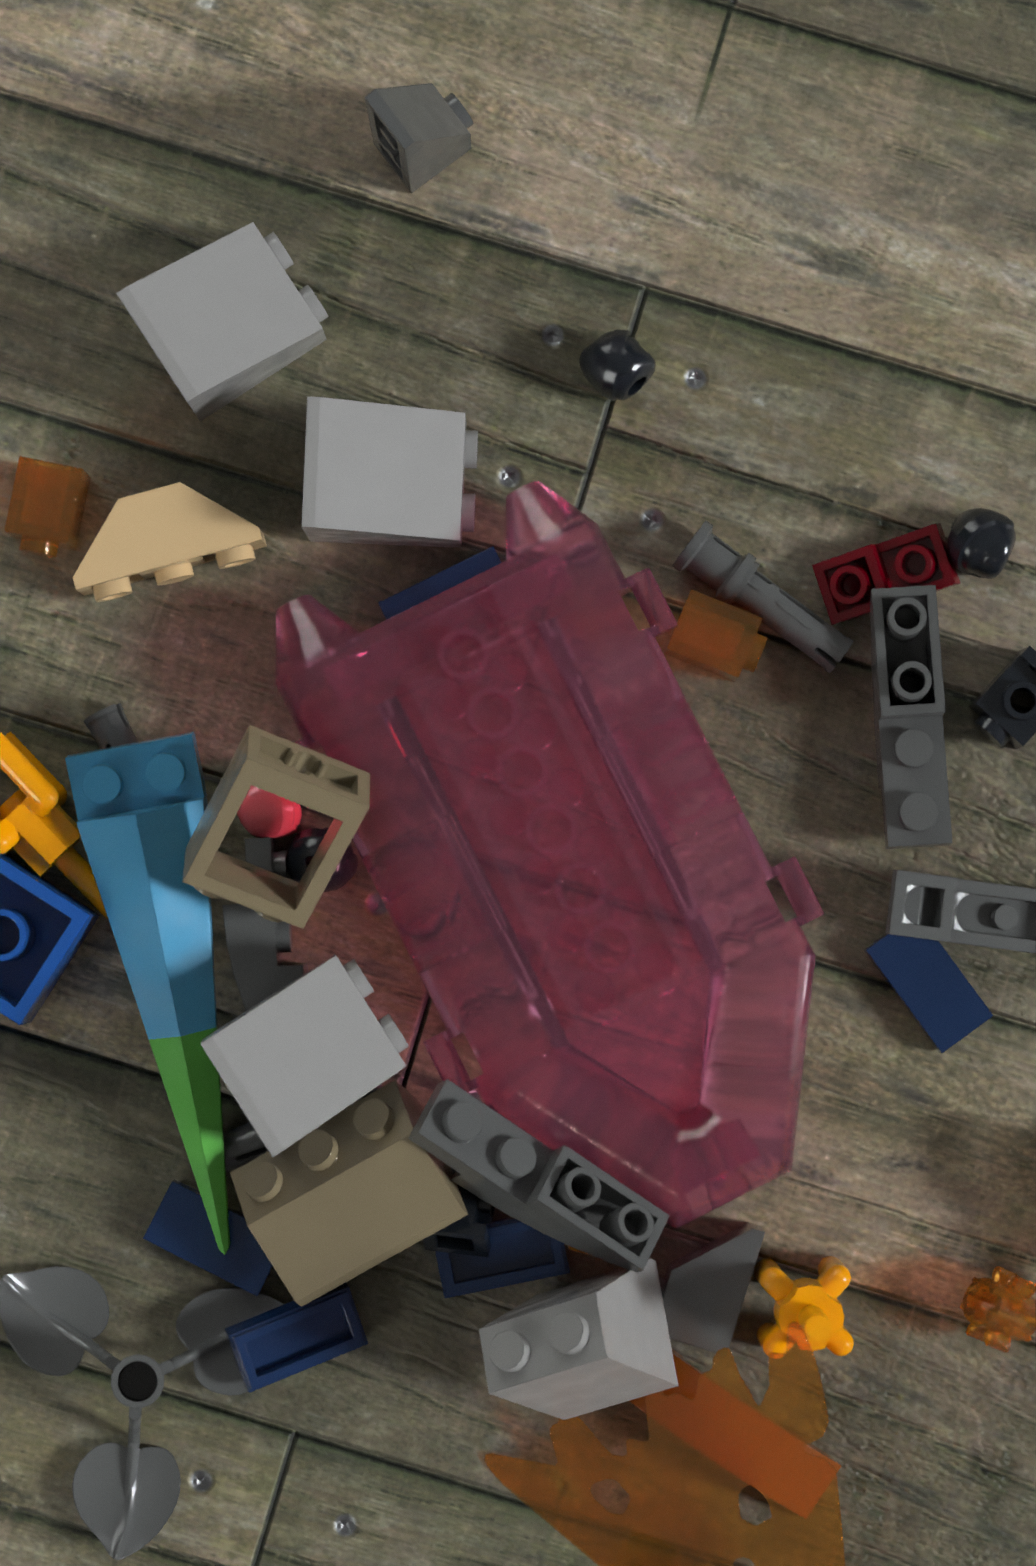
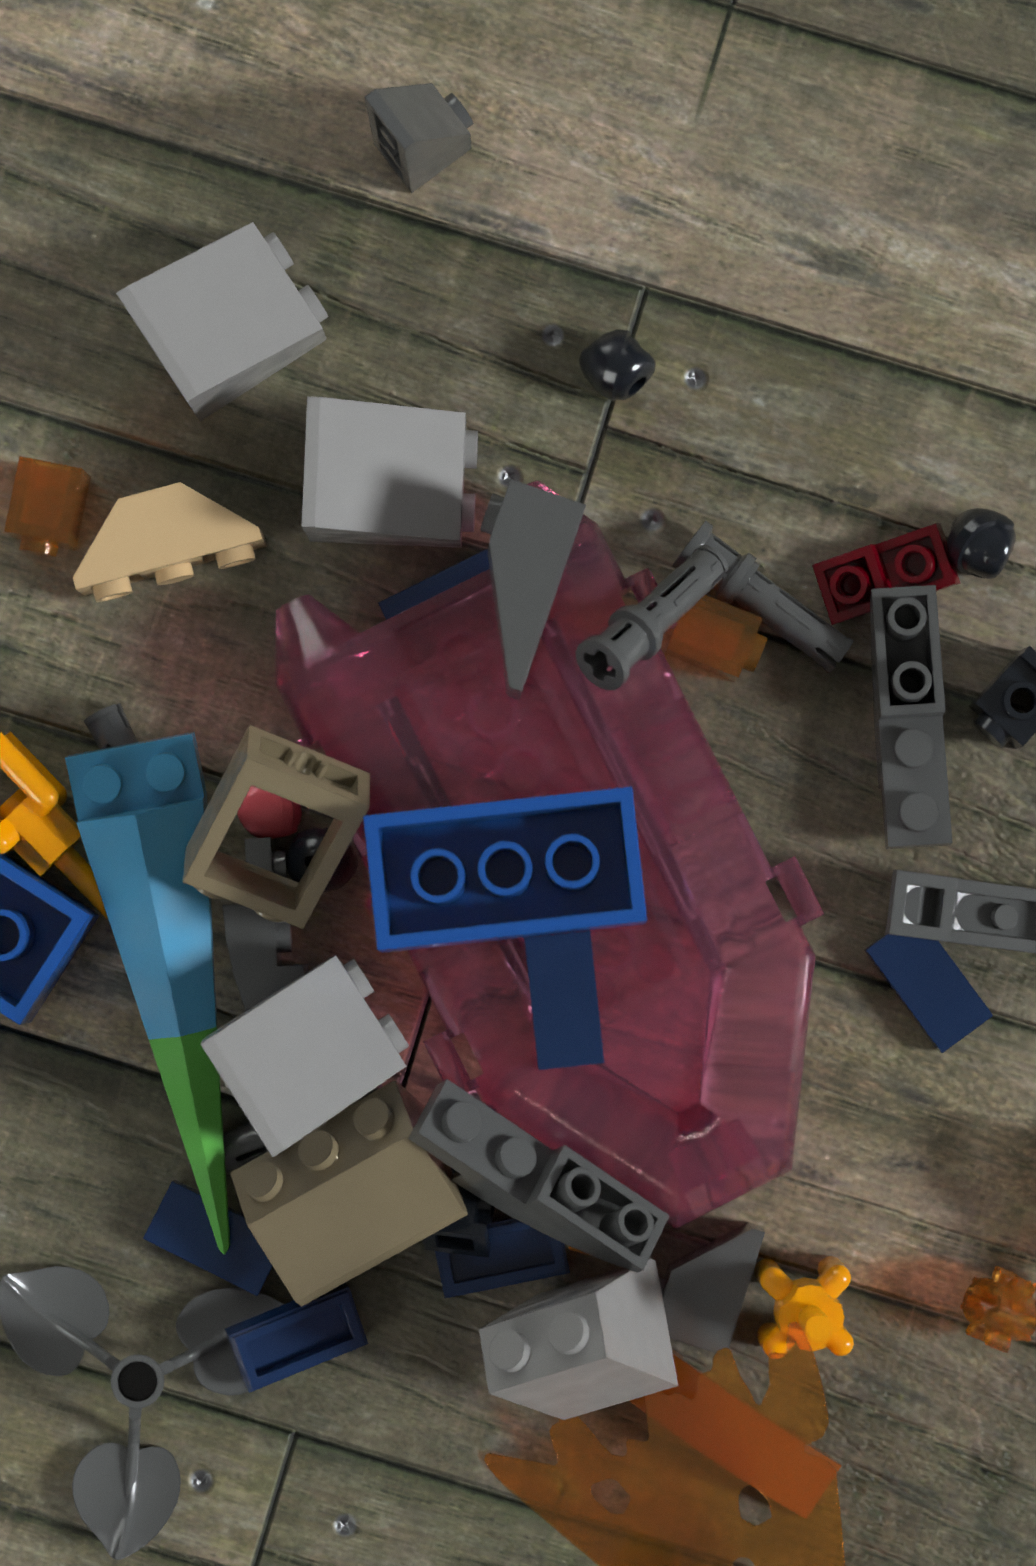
none -> blue brick [363,786,647,953]
none -> dark grey slope [480,479,586,700]
none -> dark blue tile [524,931,605,1070]
none -> dark grey pin [576,545,729,690]

